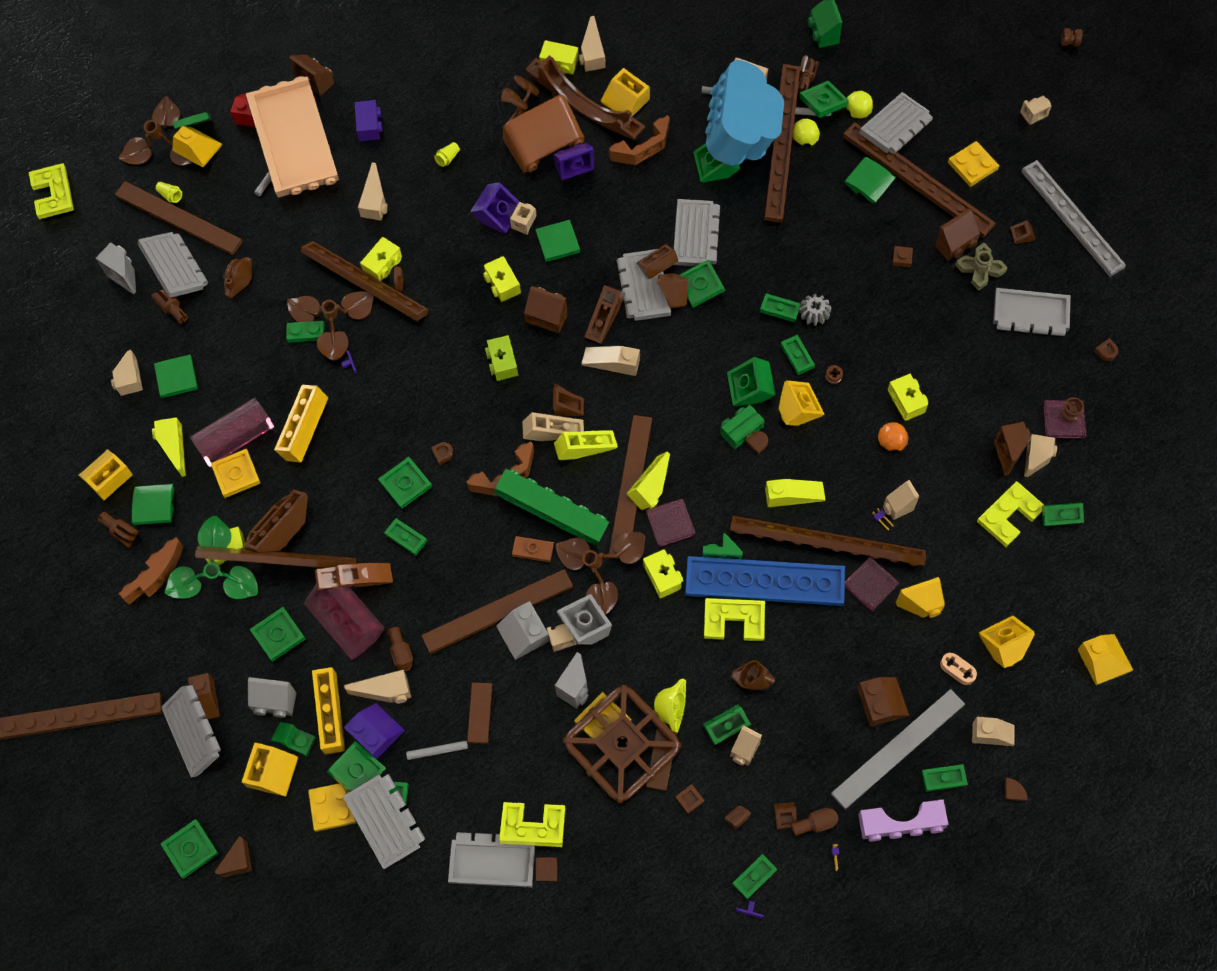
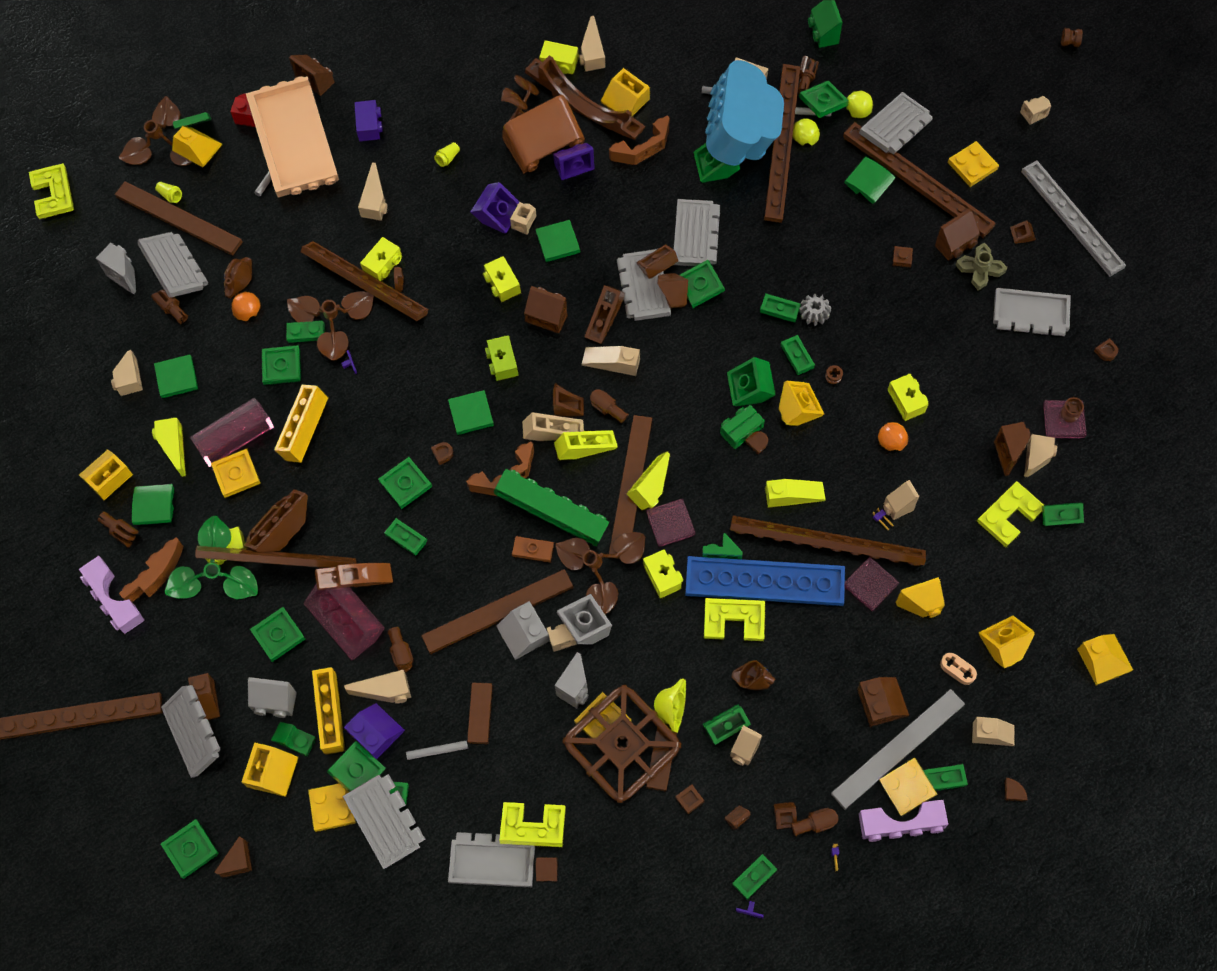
none -> lavender arch [79,556,144,634]
none -> orange hair [232,292,260,321]
none -> green tile [262,345,301,385]
none -> green tile [448,390,494,435]
none -> reddish brown arm [590,389,629,424]
none -> yellow plate [879,758,938,816]

